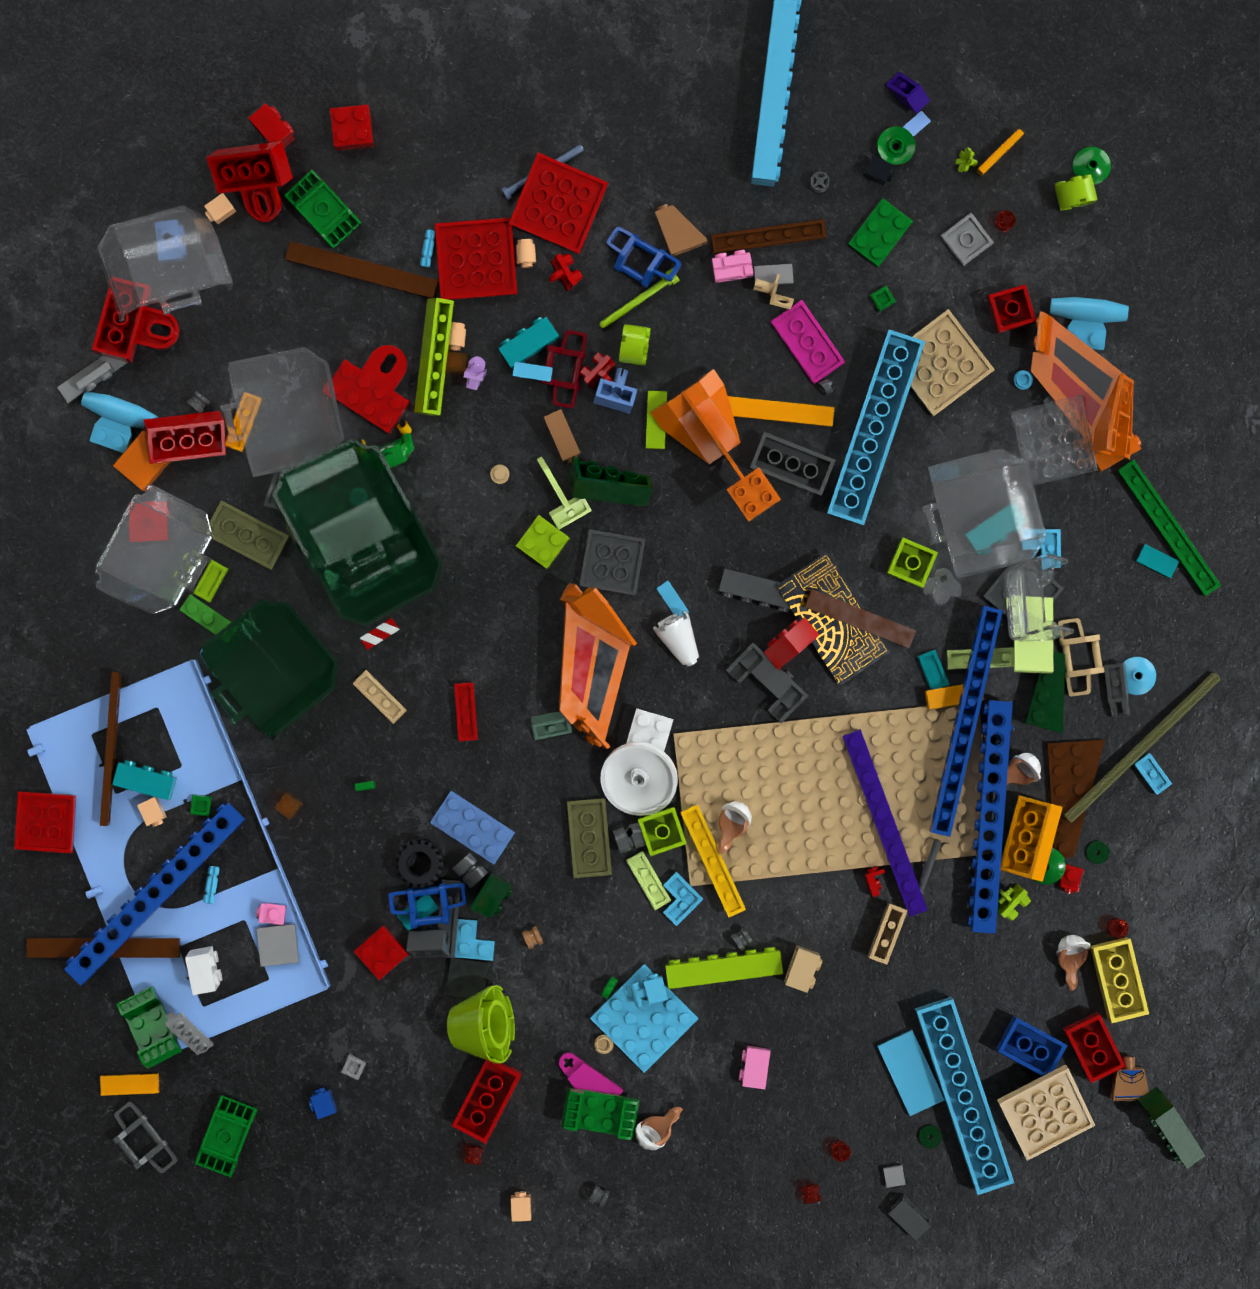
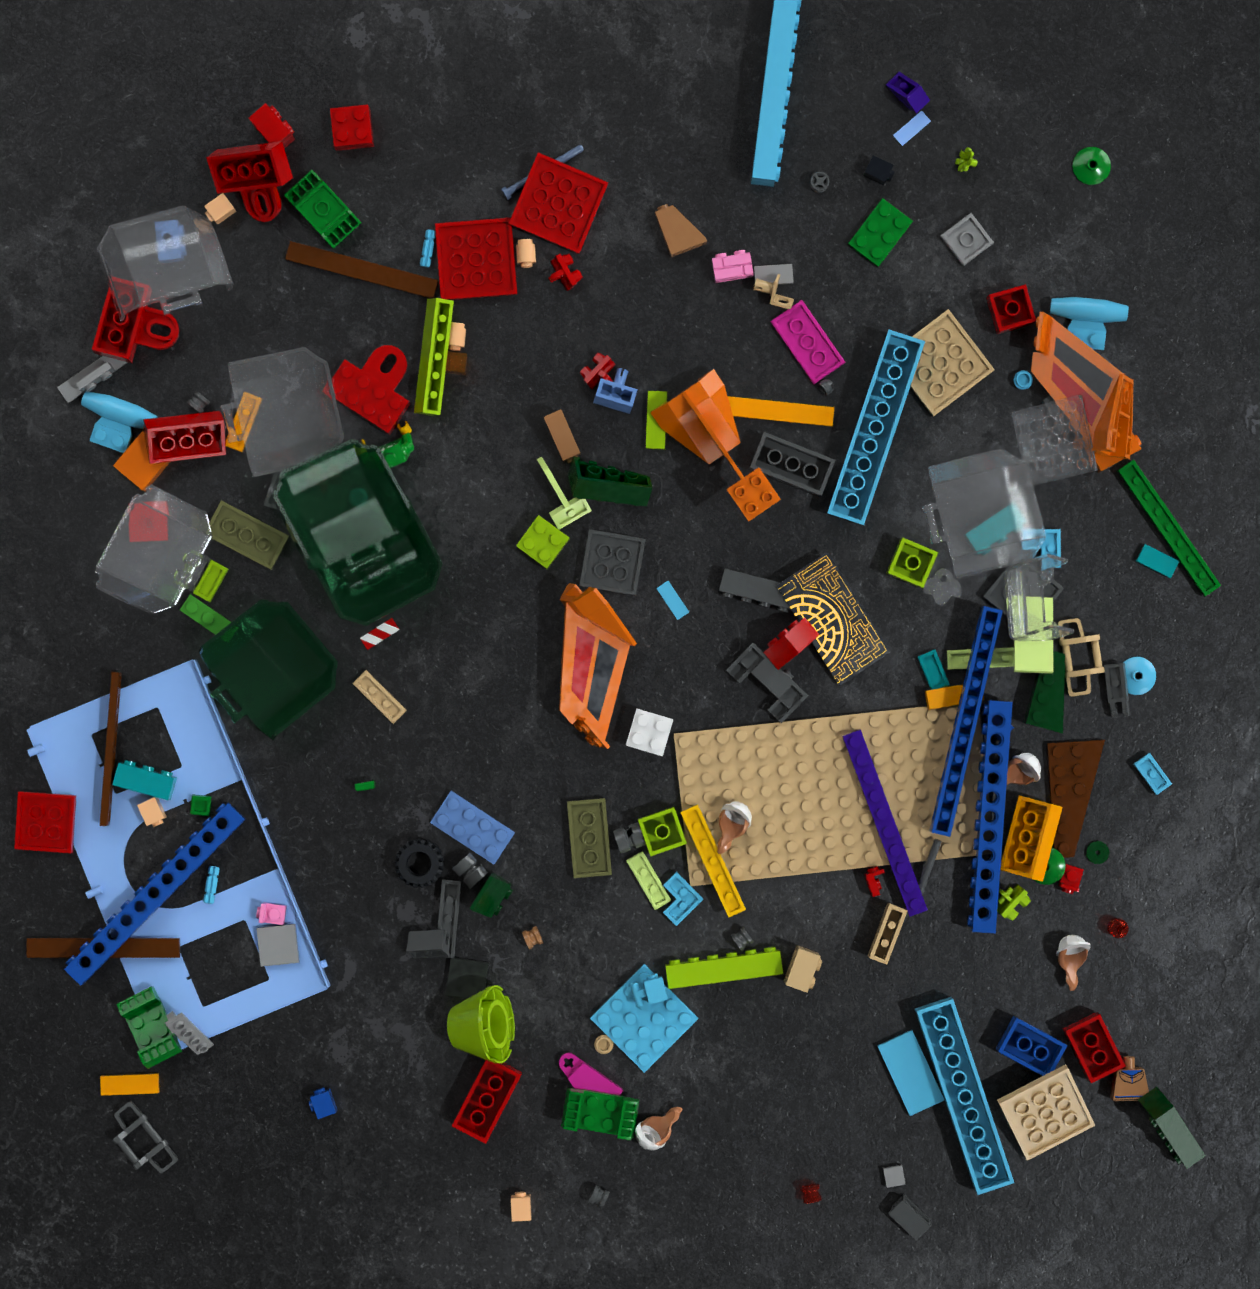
white brick [185,946,222,995] -> none
green plate [195,1095,258,1178] -> none
clear orange brick [274,792,303,820] -> none
light grey tile [341,1054,367,1080] -> none
red brick [354,924,409,980] -> none
blue bar [389,883,467,929] -> none
teal tile [397,895,440,931] -> none
red plate [454,682,478,741] -> none
medium azure plate [455,918,495,961] -> none
clear red wheel [463,1146,484,1165] -> none
lavender hips [464,356,487,390] -> none
tan plate [490,465,510,484] -> none
teal brick [499,317,560,369] -> none
medium azure sticker [513,362,553,382] -> none
sand green slope [530,711,572,740] -> none
dark red bar [540,330,587,409] -> none
lime piece [599,268,680,328] -> none
white dish [600,742,678,816] -> none
green tile [601,977,618,1000] -> none
blue bar [607,226,681,288] -> none
lime brick [619,324,651,365] -> none
white cone [653,611,699,667] -> none
reddish brown tile [710,219,827,254] -> none
bright pink brick [739,1046,770,1089] -> none
reddish brown tile [804,589,916,648] -> none
clear red wheel [830,1140,851,1162] -> none
green tile [870,285,896,312] -> none
green dish [877,126,916,165] -> none
dark green wheel [919,1125,942,1149] -> none
light orange tile [977,129,1024,177] -> none
clear red wheel [995,210,1016,232] -> none
lime brick [1054,175,1098,211] -> none
olive axle [1064,672,1220,823] -> none
light yellow brick [1090,937,1149,1023] -> none

